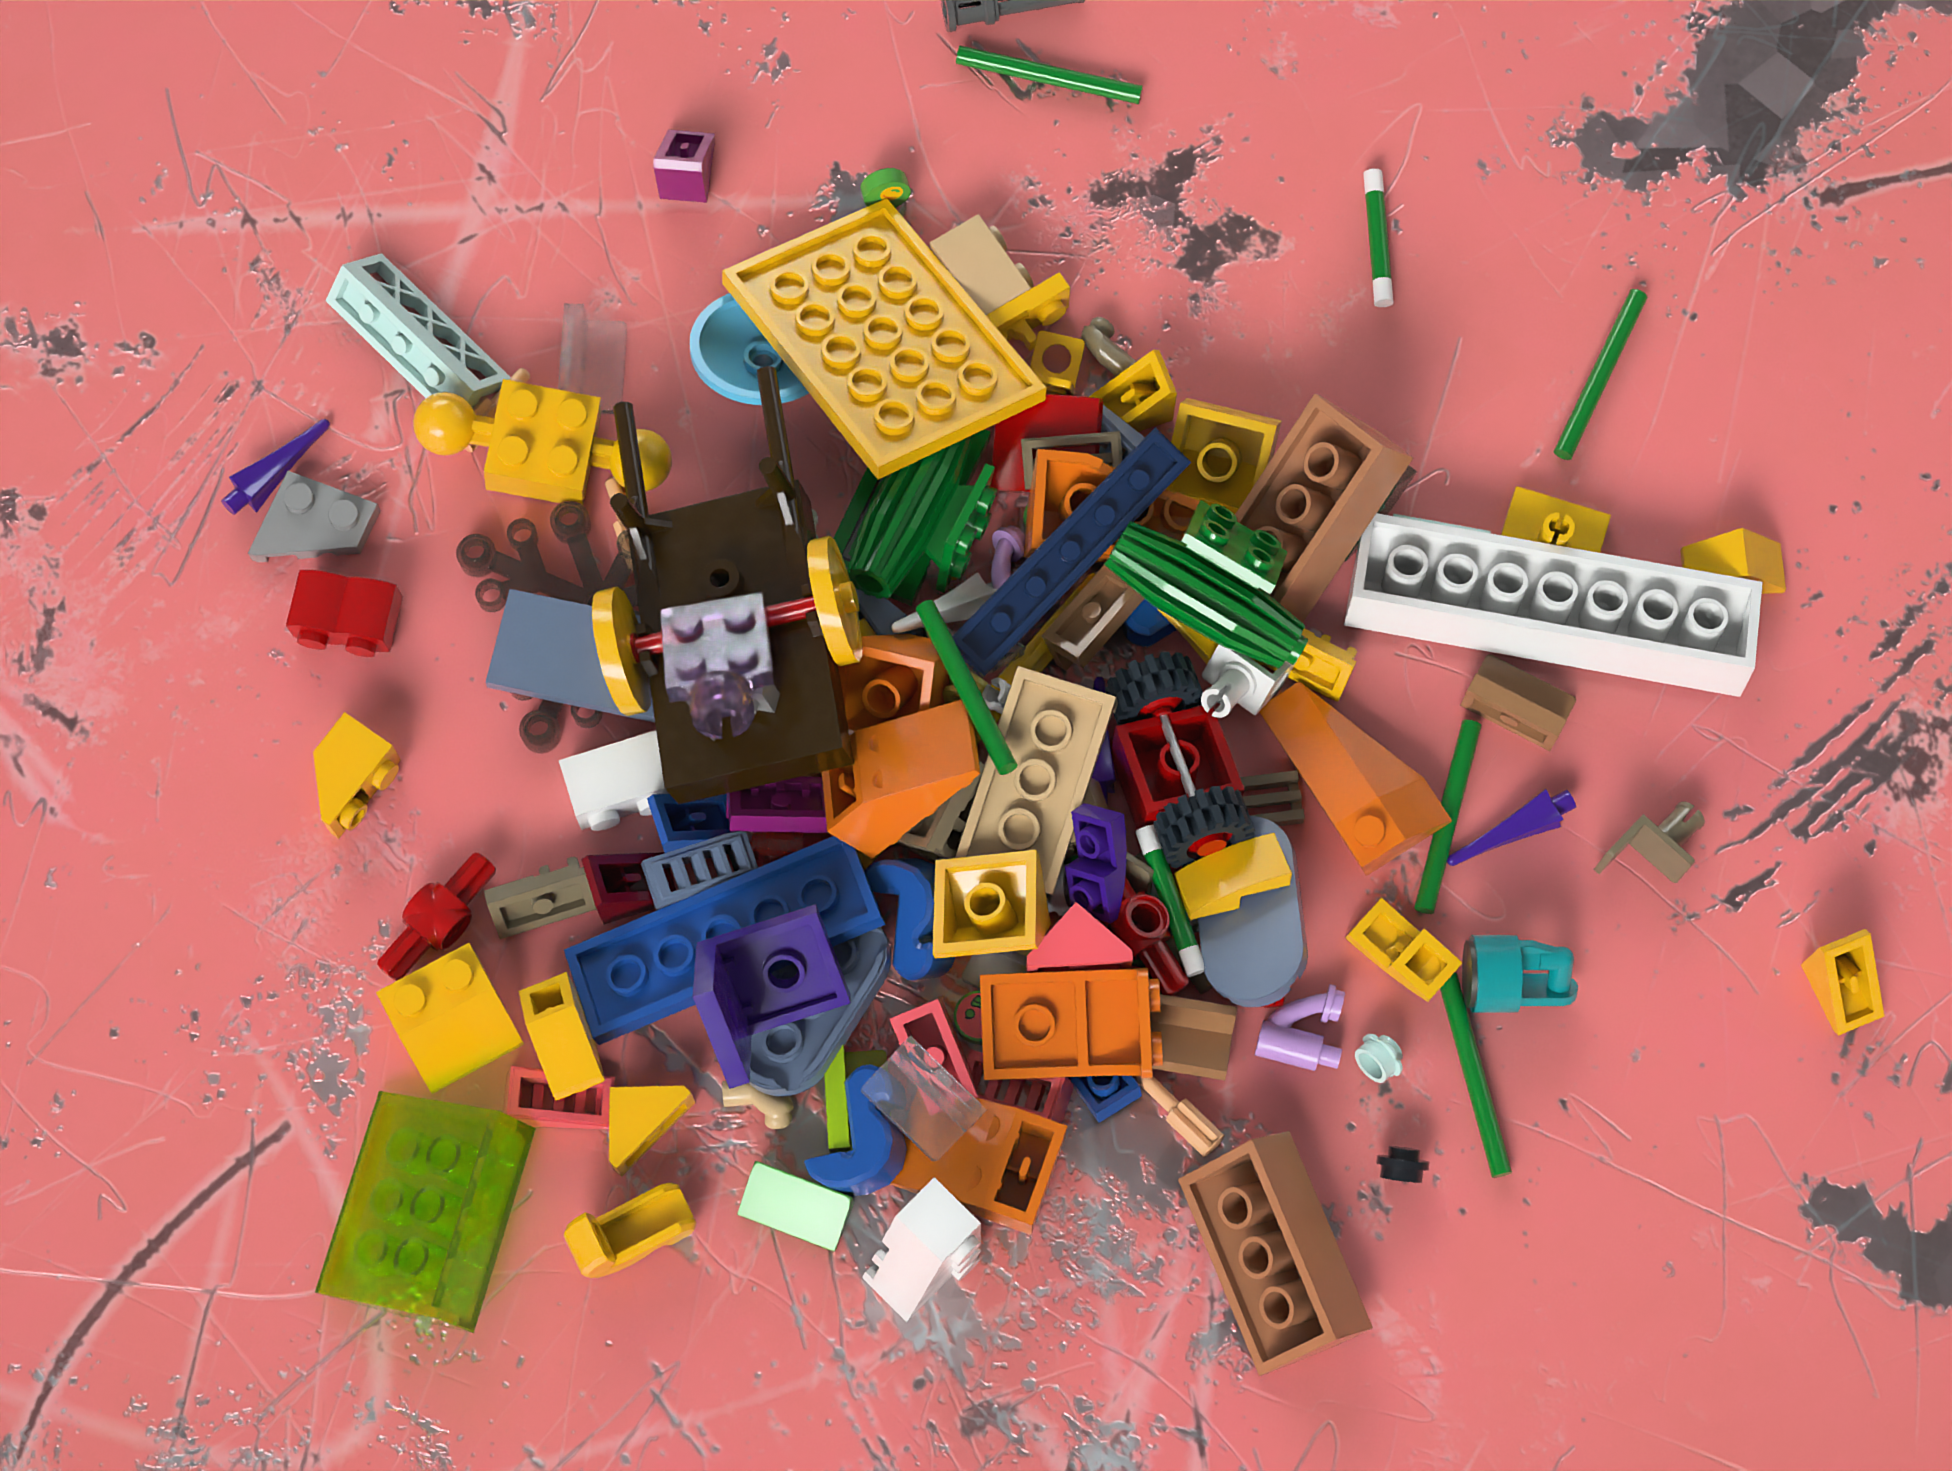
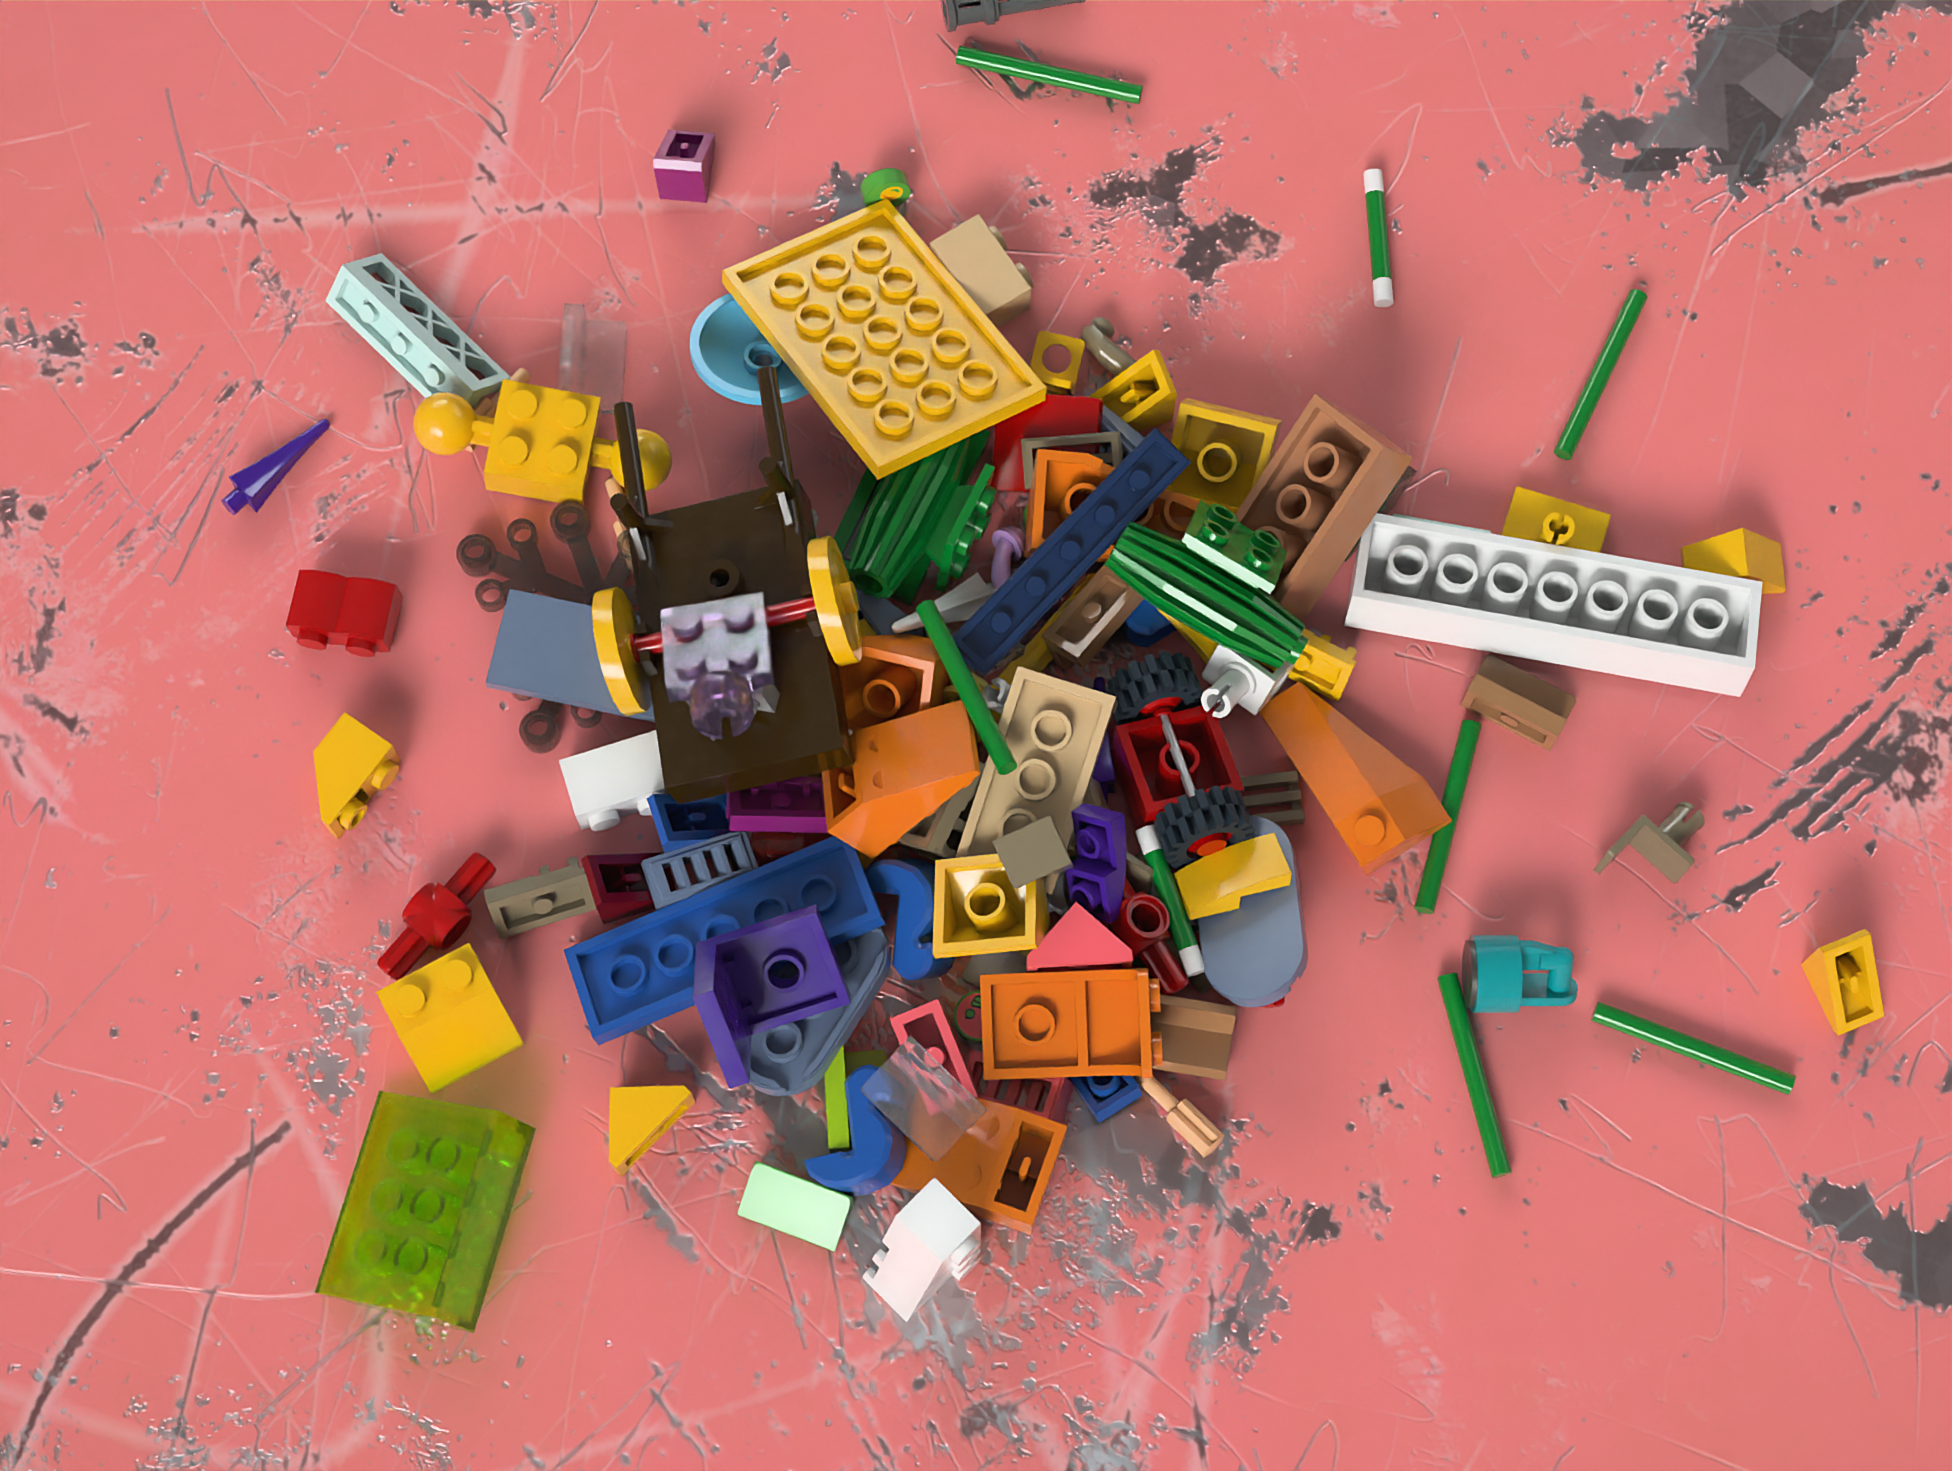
light grey wing [248,471,381,562] -> none
coral slope [502,1066,615,1129] -> none
yellow slope [518,972,605,1101] -> none
yellow animal [563,1183,697,1278] -> none
tan arm [722,1081,794,1129] -> none
yellow plate [986,272,1070,351] -> none
nougat slope [1178,1131,1373,1376] -> none
lavender plant [1254,984,1345,1071] -> none
yellow slope [1345,897,1462,1002] -> none
light aqua plate [1355,1034,1403,1083] -> none
black plate [1376,1146,1430,1183] -> none
dark purple piece [1447,789,1576,866] -> none
none -> dark tan panel [992,815,1074,888]
none -> green bar [1591,1002,1796,1095]

